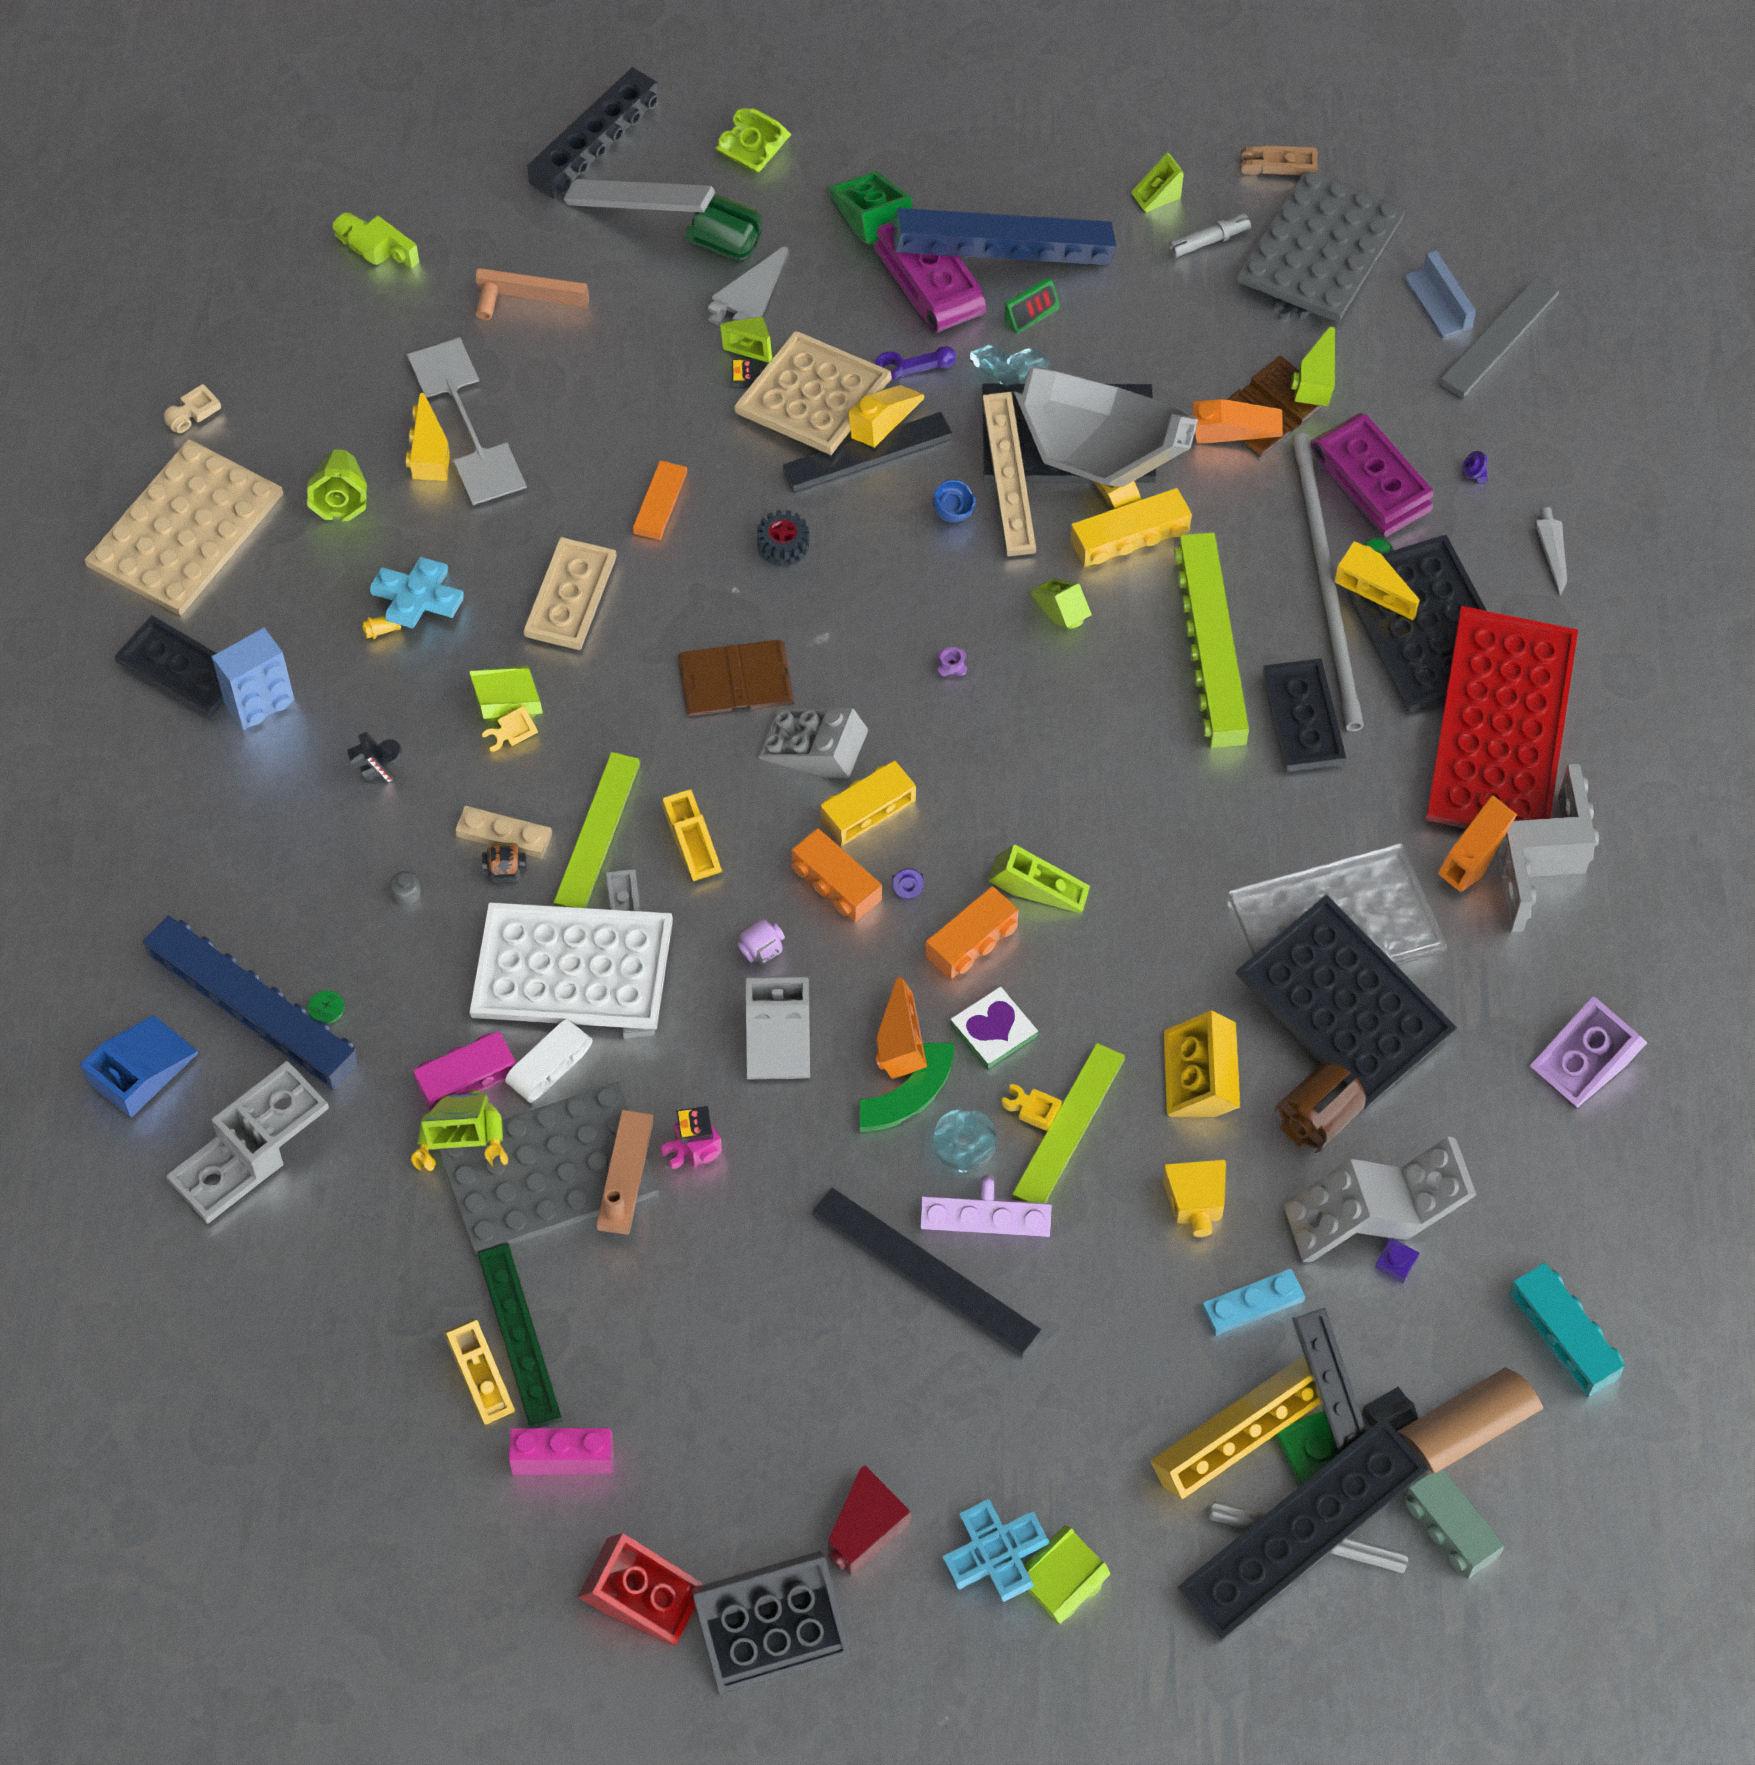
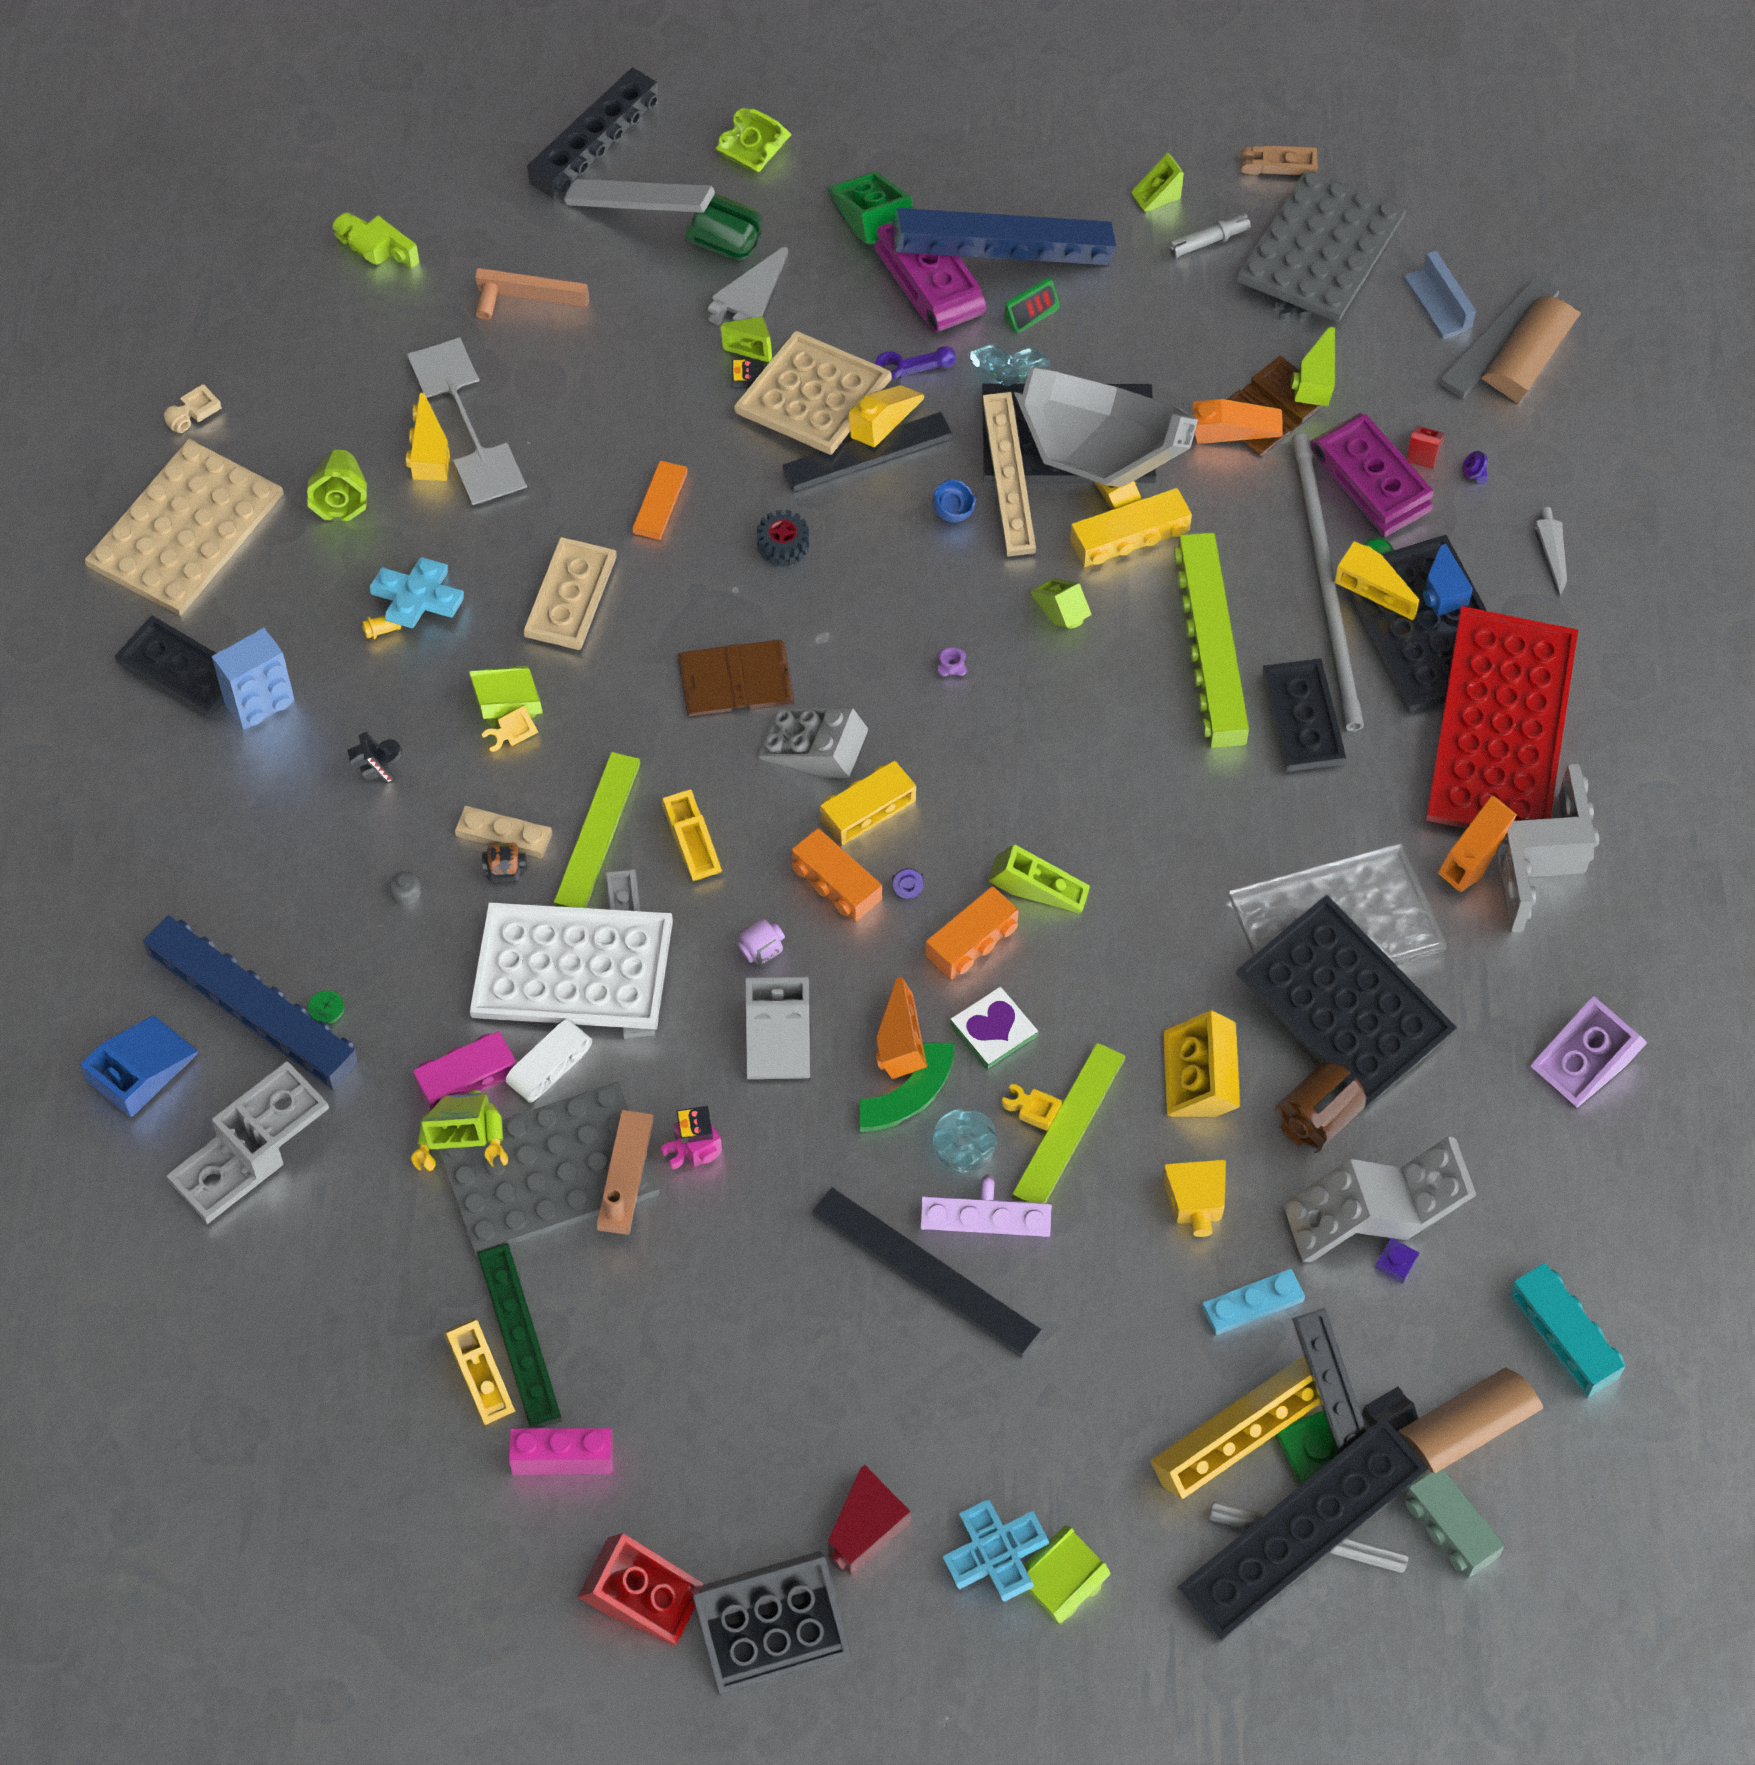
none -> red slope [1406,425,1445,469]
none -> blue slope [1423,544,1473,616]
none -> medium nougat brick [1481,296,1581,404]

